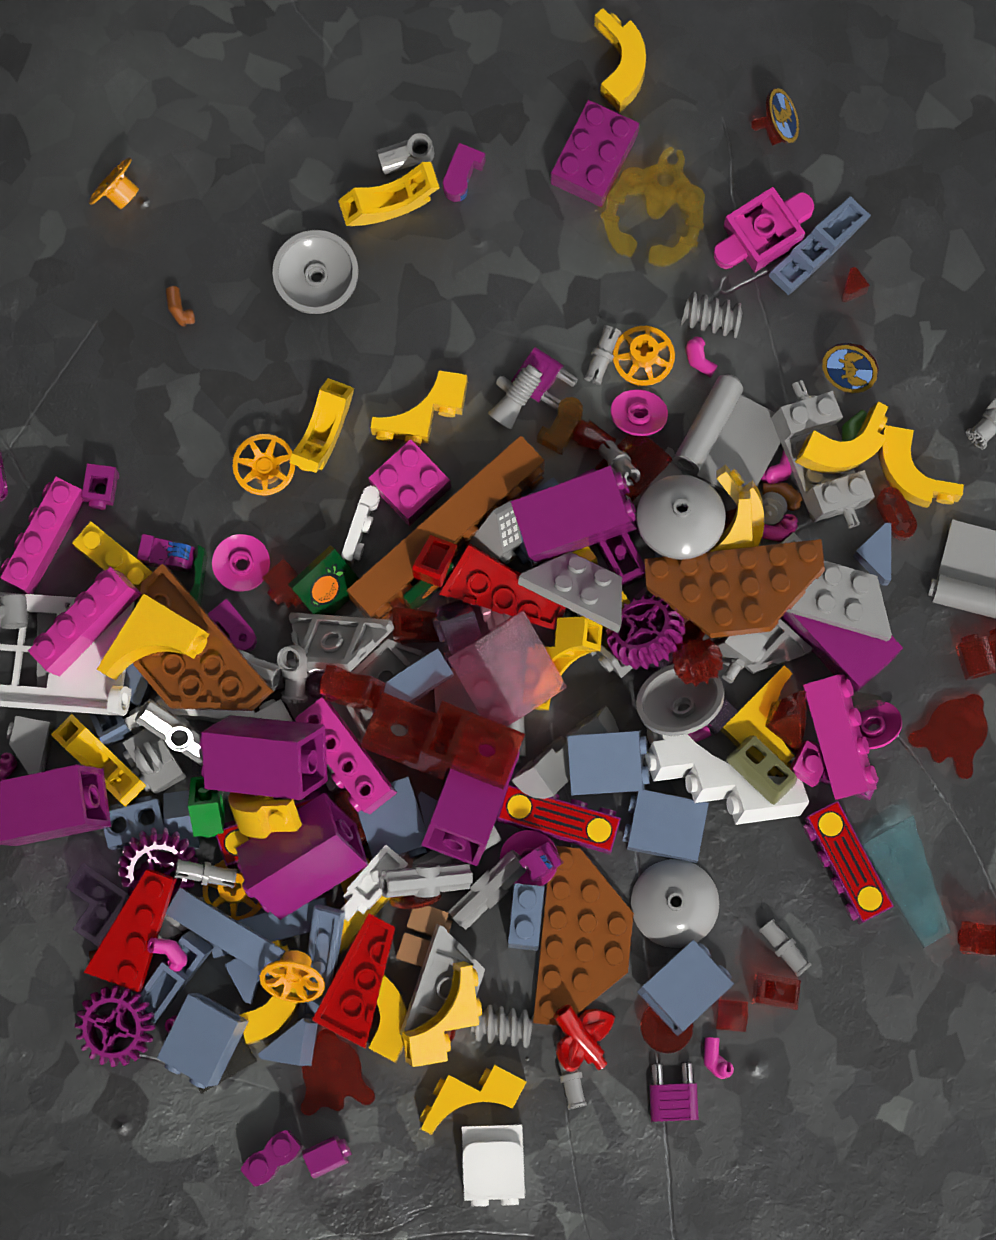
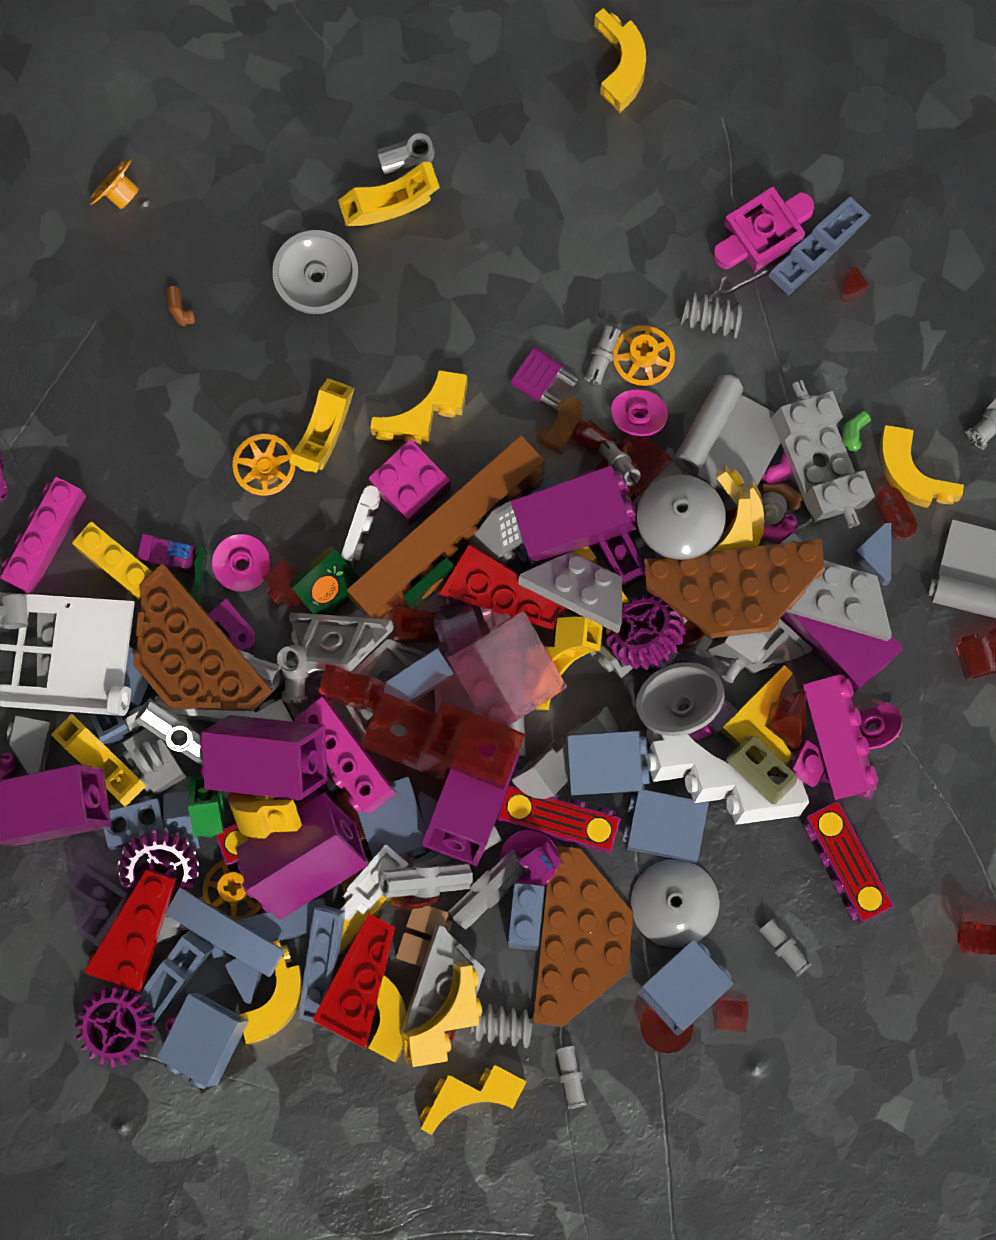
dark pink brick [28,567,141,677] -> none
magenta brick [82,463,120,510] -> none
yellow arch [97,594,209,681] -> none
dark pink arm [148,938,187,972] -> none
light grey pin [174,859,237,888] -> none
magenta brick [241,1130,303,1187] -> none
sand blue slope [258,1018,318,1066] -> none
light orange wheel [260,950,325,1003] -> none
clear red tile [301,1029,376,1116] -> none
magenta brick [301,1135,352,1179] -> none
red slope [412,535,457,588] -> none
magenta leg [443,143,486,202] -> none
white brick [462,1125,525,1206] -> none
light grey piece [488,364,543,429] -> none
magenta brick [551,100,639,208] -> none
red plant [553,1004,615,1072] -> none
clear yellow piece [601,147,705,268] -> none
magenta piece [649,1062,699,1122] -> none
clear red gear [672,636,723,687] -> none
dark pink arm [686,336,718,378] -> none
dark pink arm [704,1037,734,1079] -> none
shield [751,88,799,145] -> none
clear red slope [751,973,801,1010] -> none
yellow arch [795,401,888,474] -> none
shield [822,342,879,393] -> none
clear light blue wing [862,815,950,948] -> none
clear red tile [908,694,988,780] -> none

